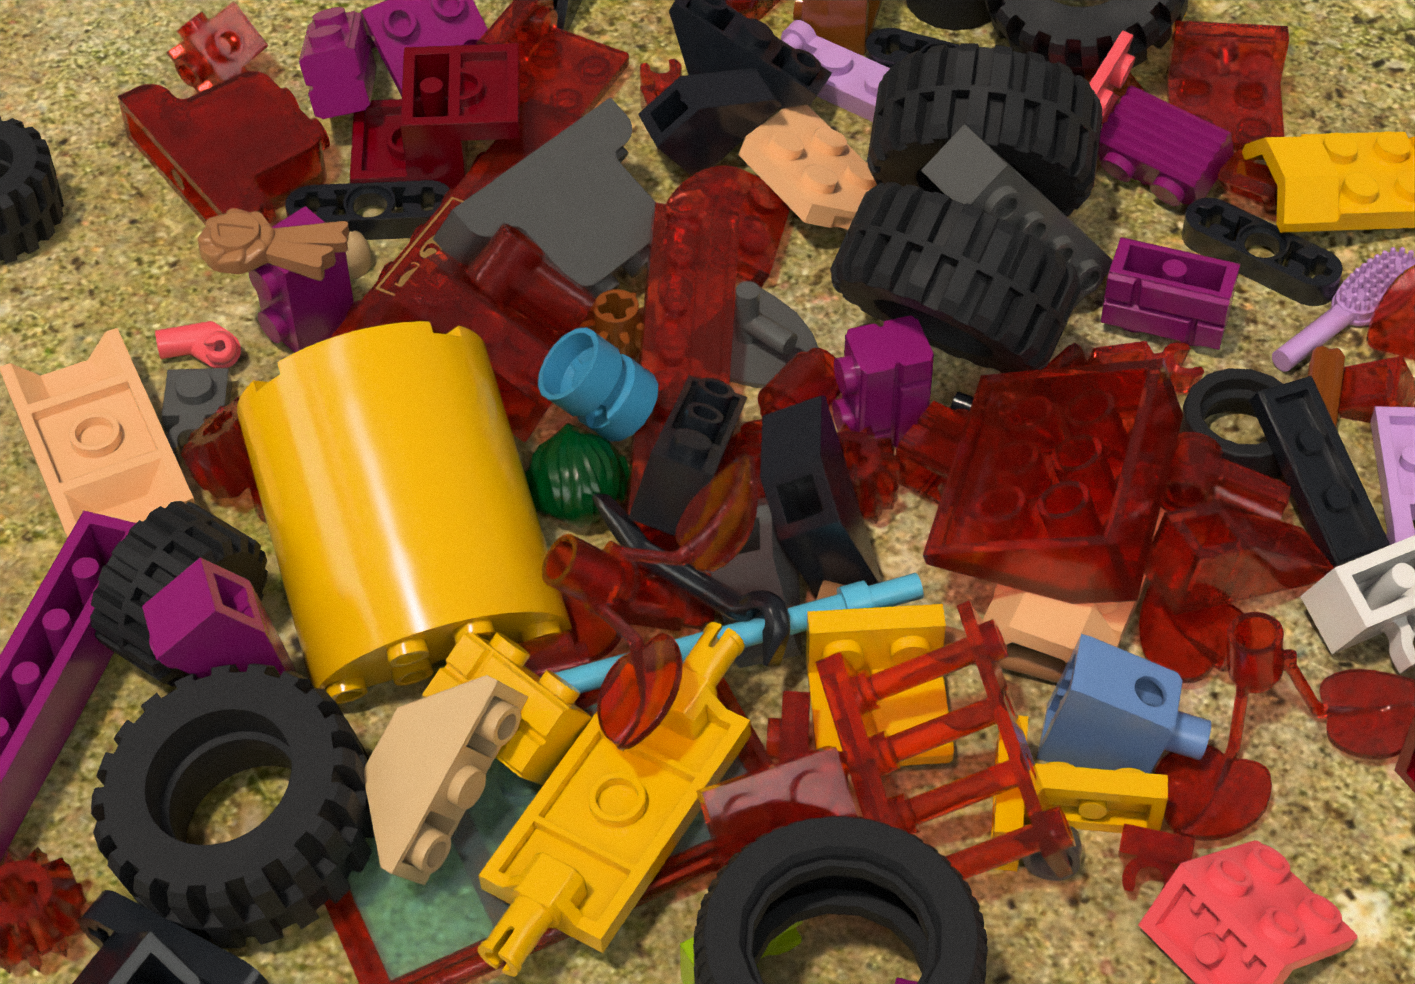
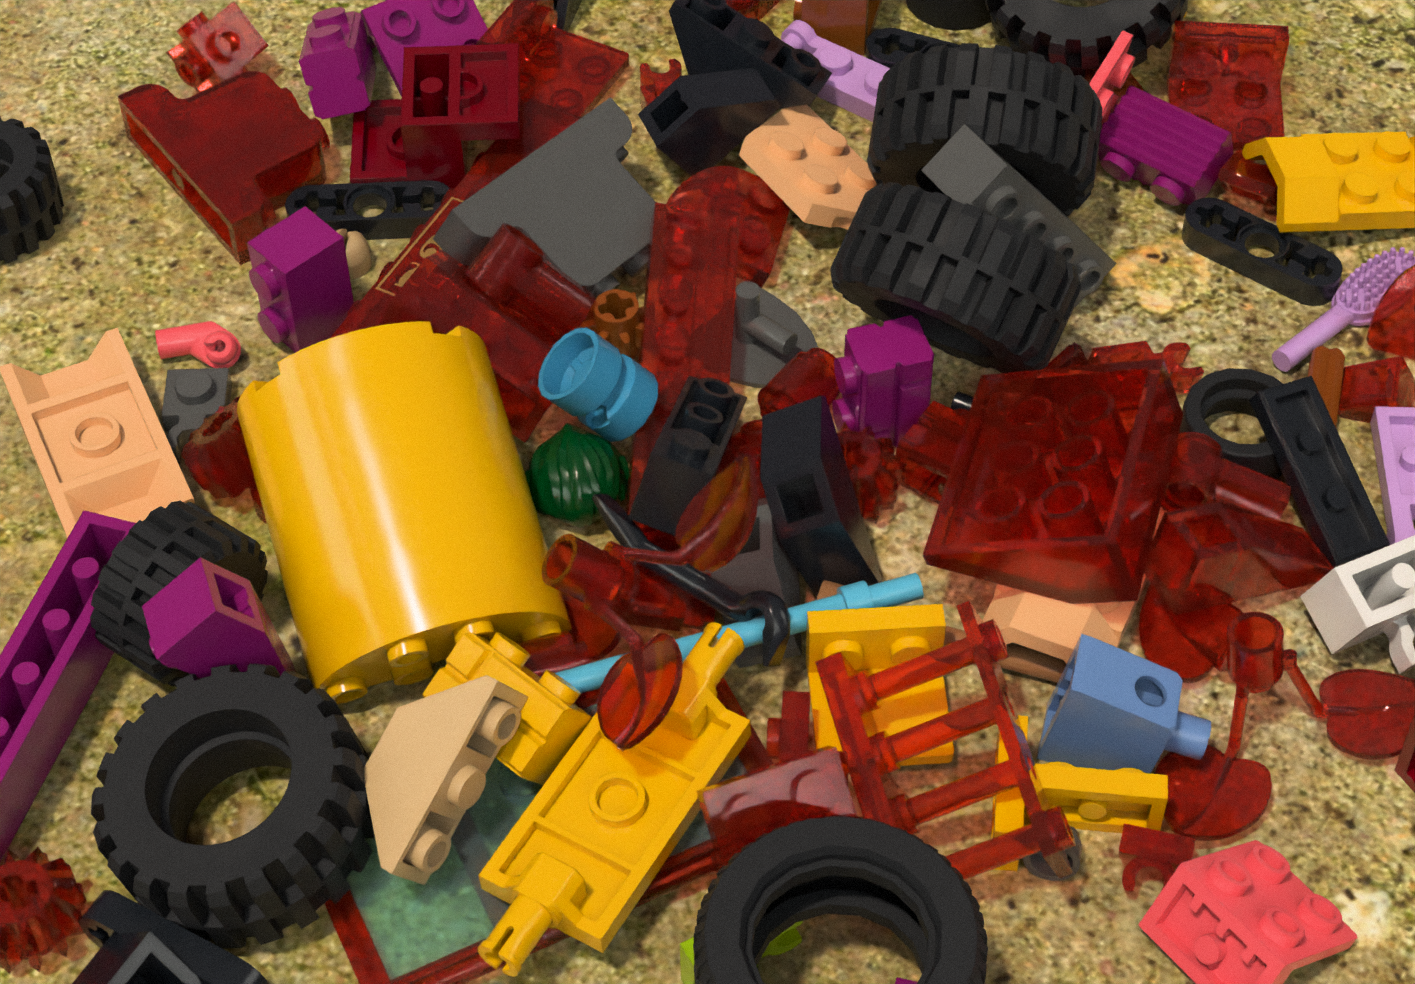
medium nougat piece [198,208,349,281] -> none
magenta brick [1101,237,1240,350] -> none

